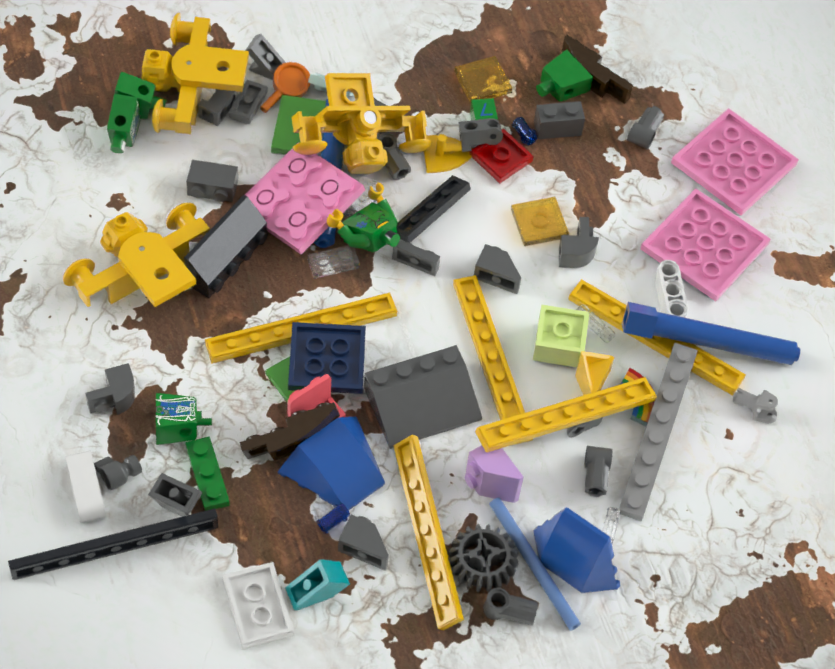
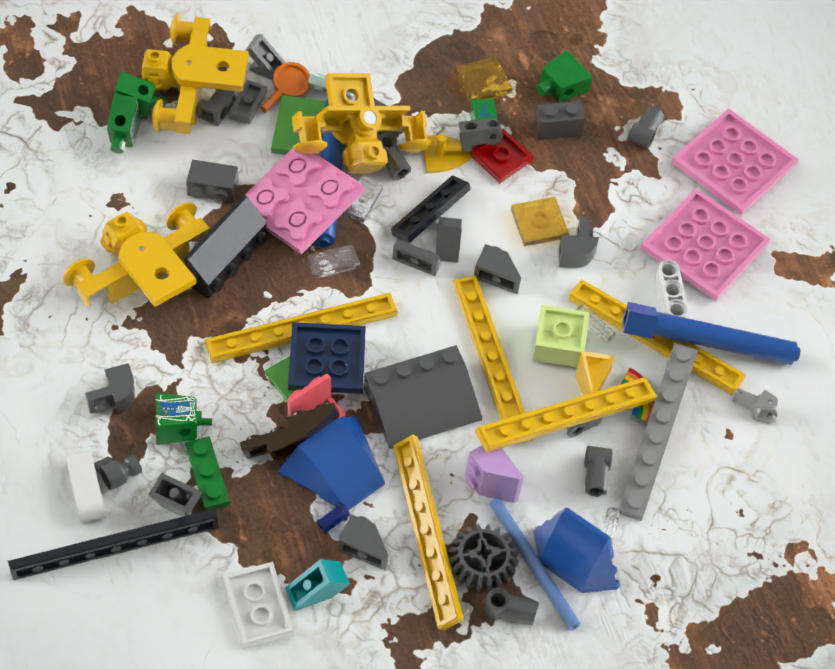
green torso [326,182,400,252] -> none
clear blue pin [511,117,537,145] -> none
dark brown slope [562,35,633,104] -> none
none -> dark grey slope [435,217,462,263]

